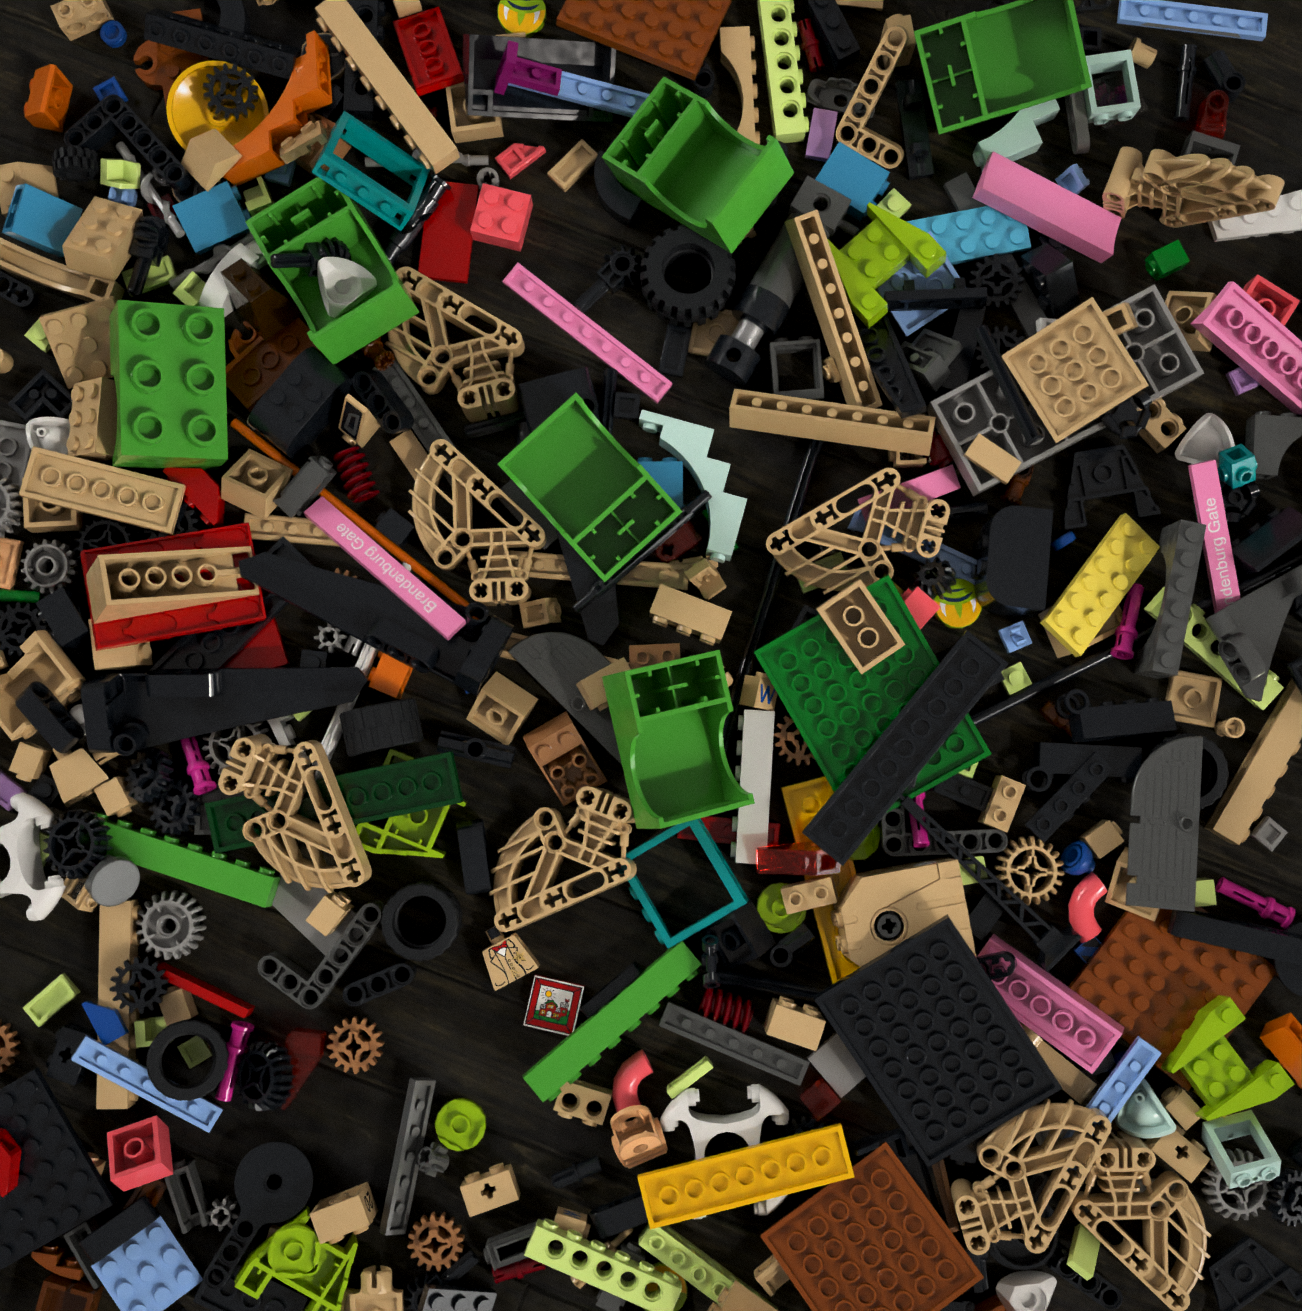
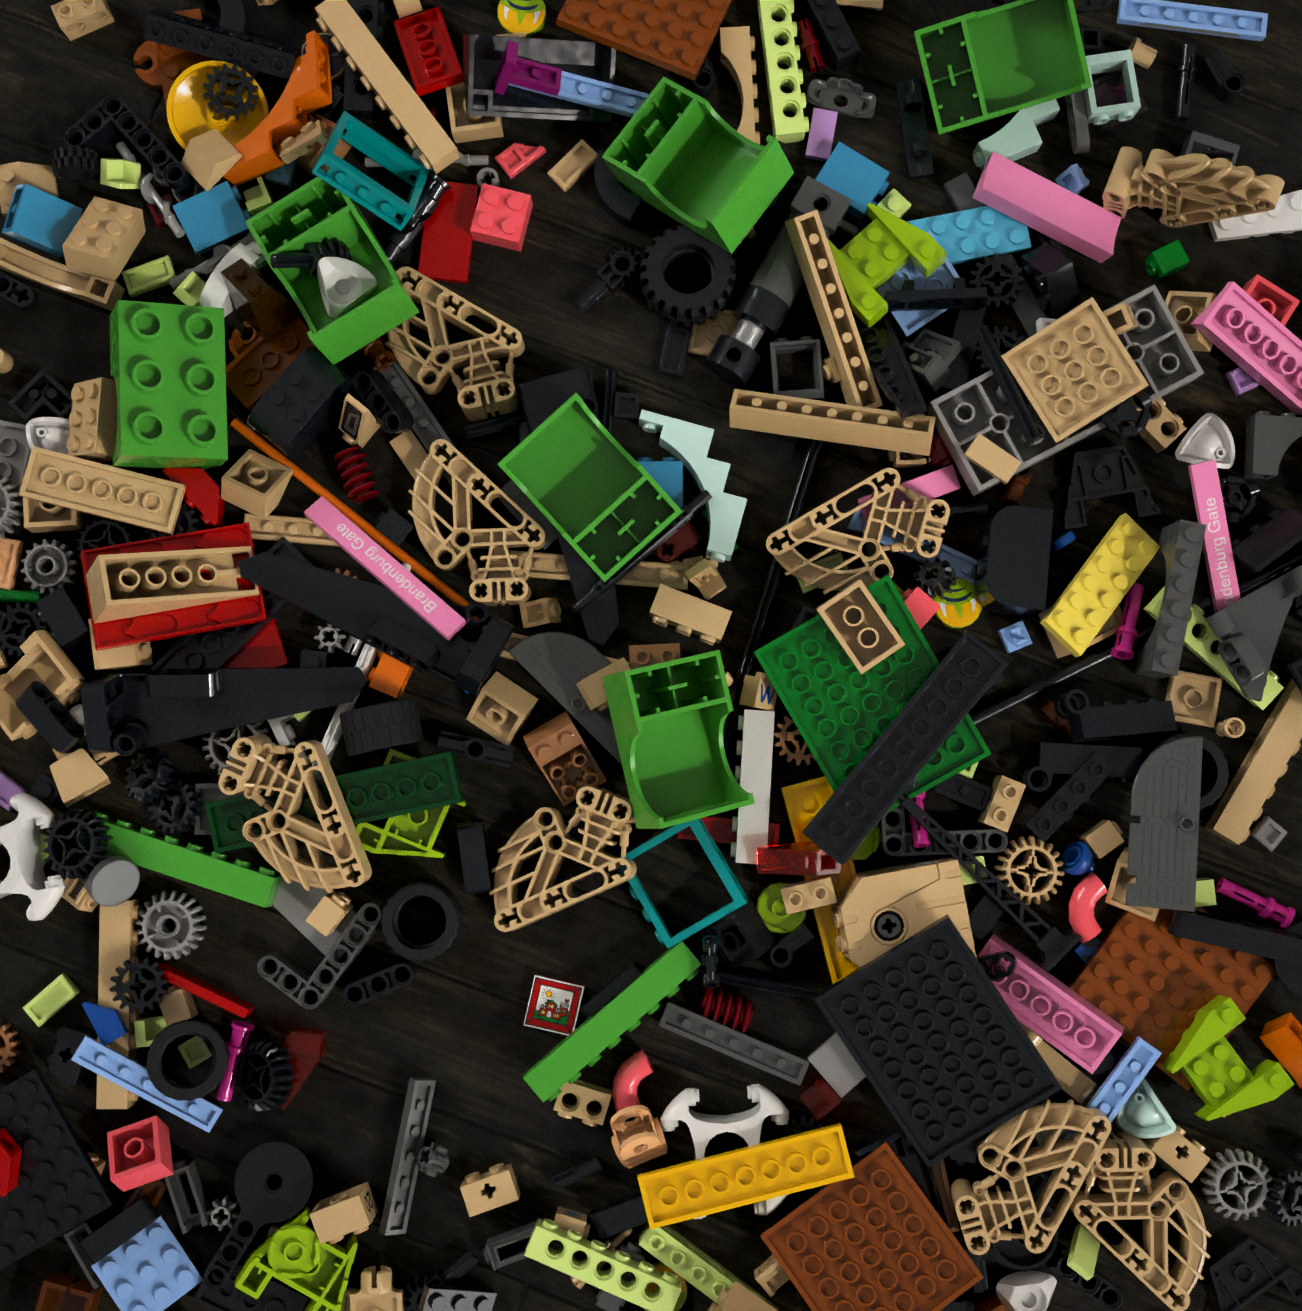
tan brick [9,742,53,782] -> none
orange slope [24,64,73,132] -> none
yellowish green plate [24,319,51,353] -> none
dark orange slope [31,1242,85,1281] -> none
tan plate [39,296,116,389] -> none
blue tile [93,76,128,102] -> none
tan brick [94,777,138,818] -> none
blue tile [100,20,127,48] -> none
light blue tile [108,187,138,207] -> none
black gear [127,215,170,297] -> none
dark pink pin [180,736,216,795] -> none
dark grey window [273,455,337,518] -> none
medium nougat gear [327,1016,384,1074] -> none
medium nougat gear [408,1211,465,1271] -> none
lime tile [435,1098,486,1151] -> none
tan torso [482,926,540,991] -> none
dark red pin [492,1257,546,1284] -> none
bright pink tile [502,262,673,404] -> none
yellowish green tile [666,1056,713,1099] -> none
tan brick [763,995,826,1051] -> none
tan beam [836,25,909,169] -> none
tan brick [880,14,916,69] -> none
yellowish green plate [1001,662,1032,695] -> none
tan brick [1160,1085,1201,1131] -> none
clear red piece [1194,90,1229,139] -> none
light aqua window [1201,1110,1281,1189] -> none
teal brick [1217,443,1257,489] -> none

